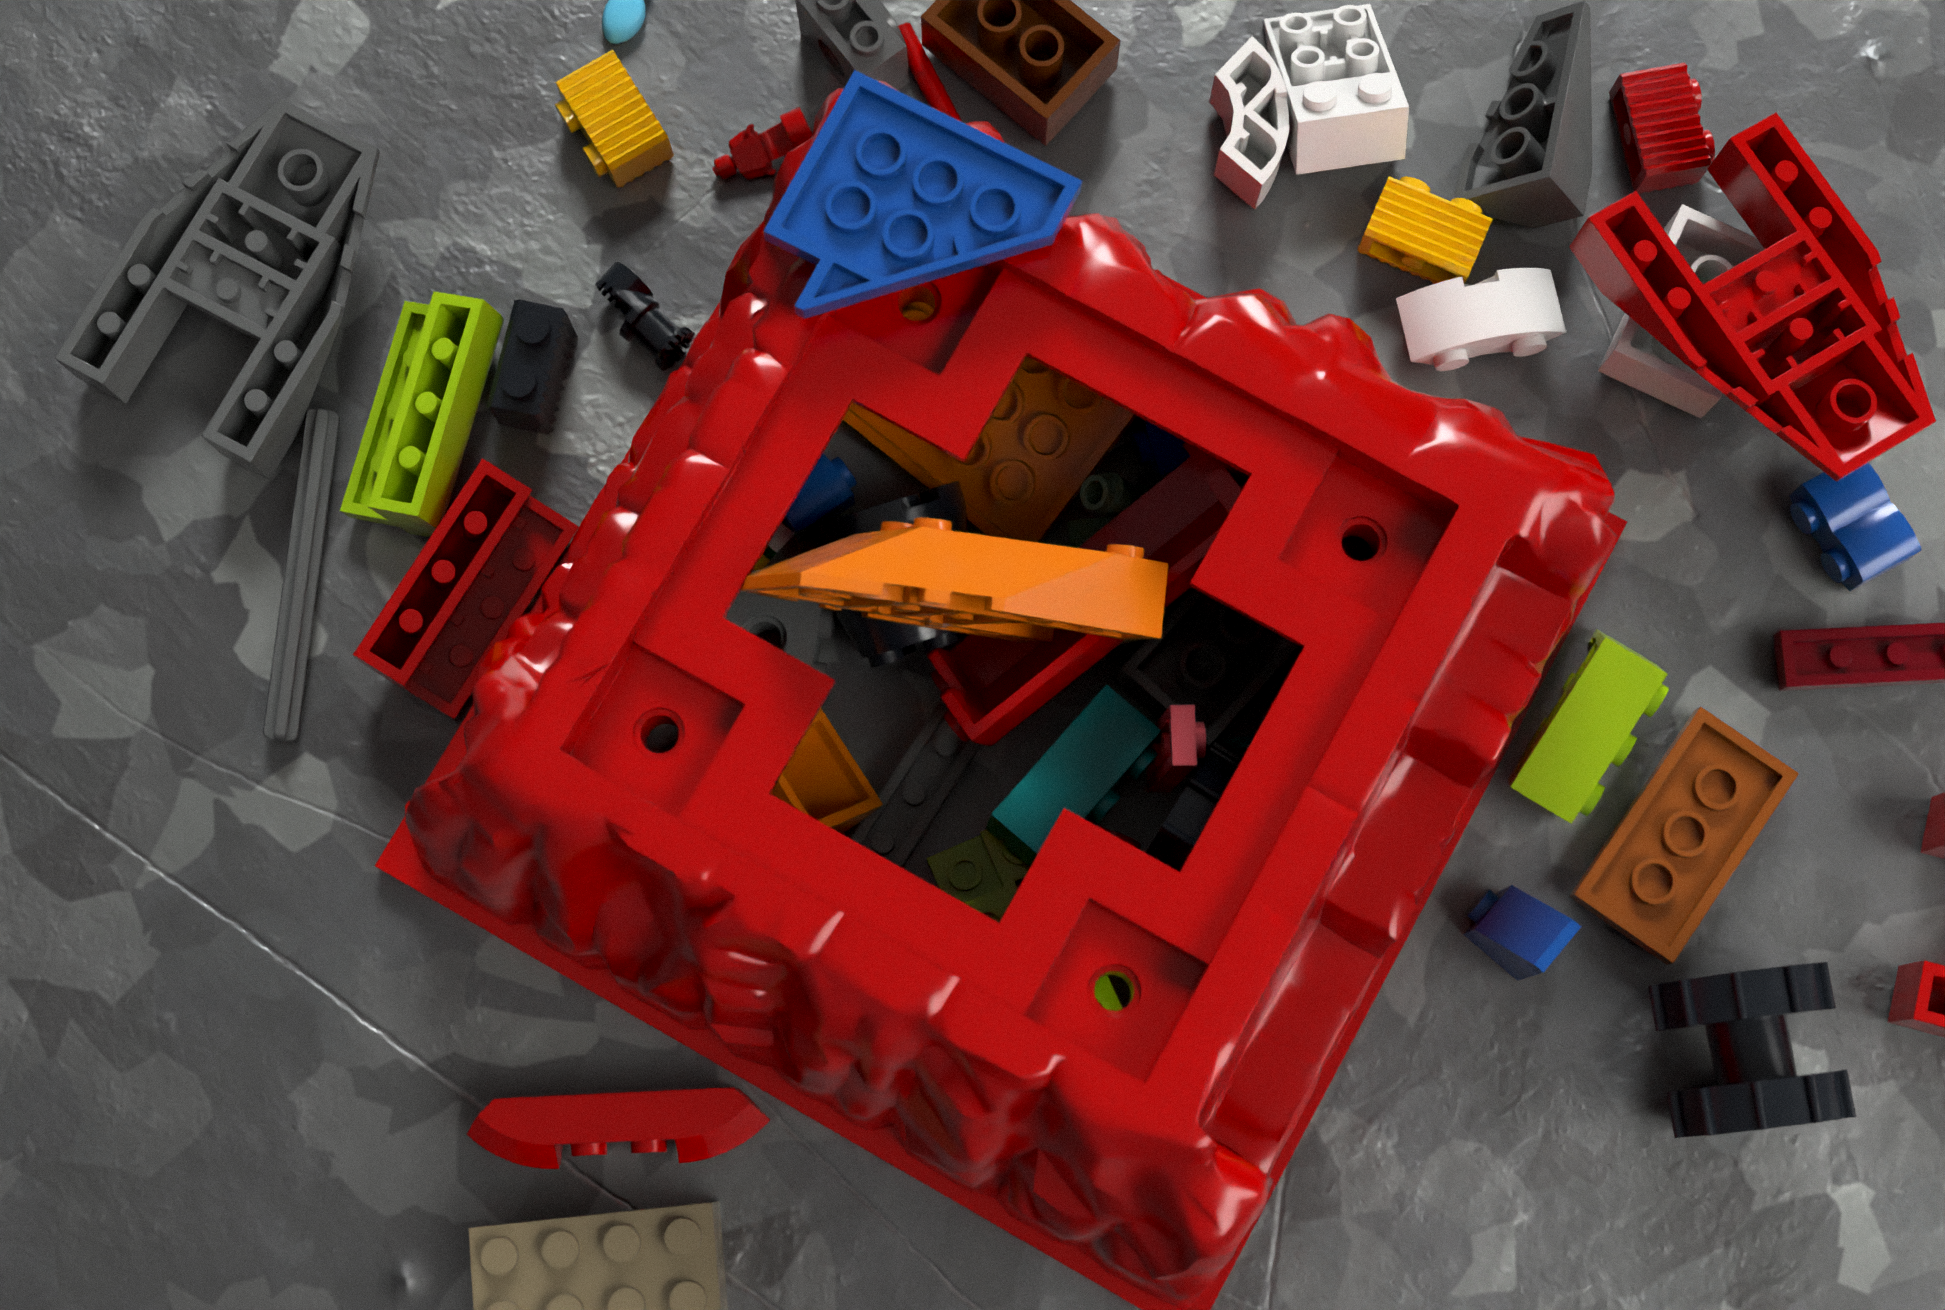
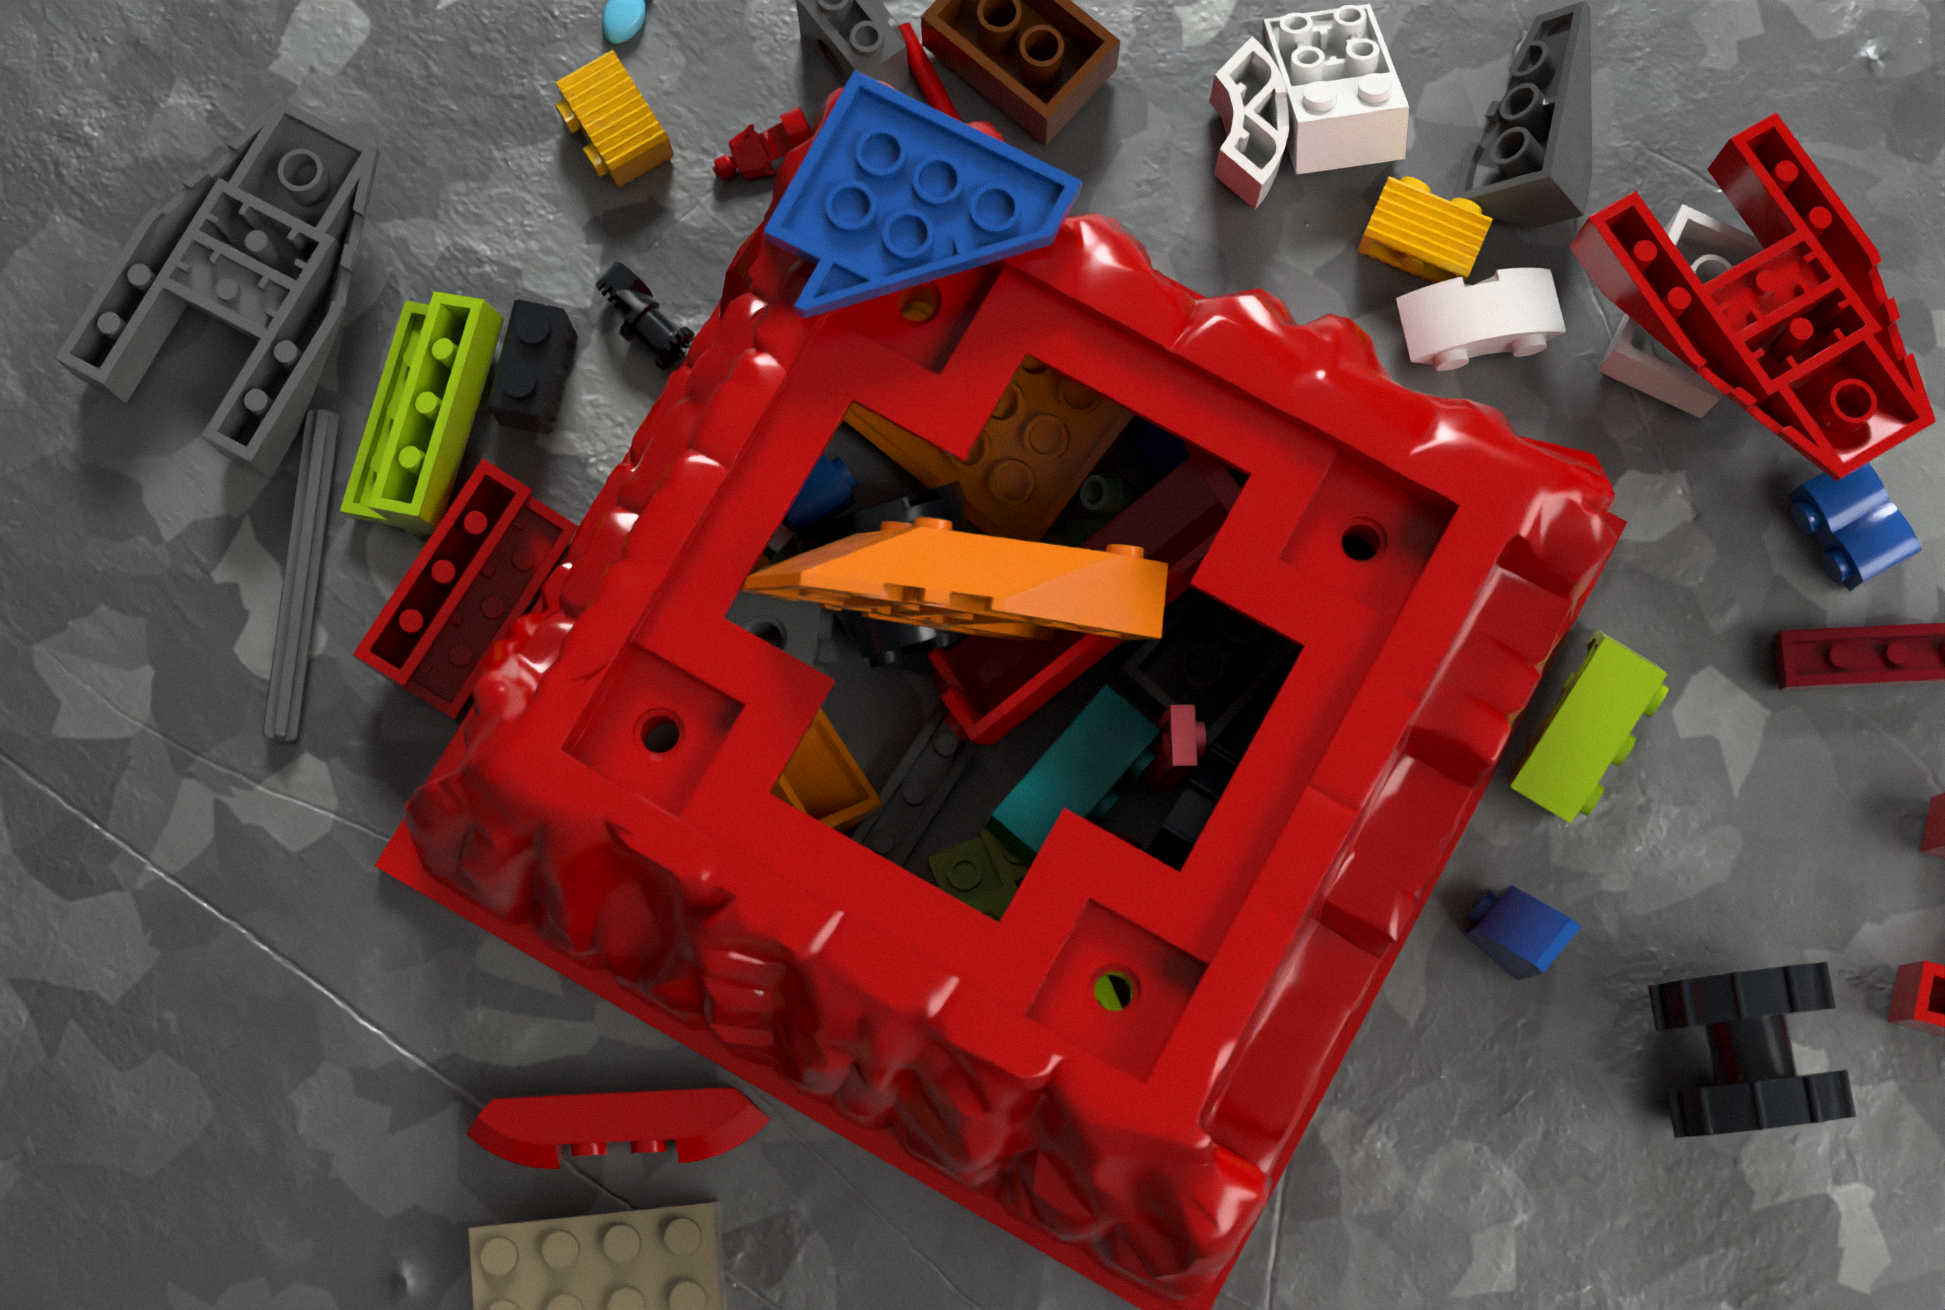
dark orange plate [1569,707,1799,965] -> none
red brick [1609,62,1715,194] -> none

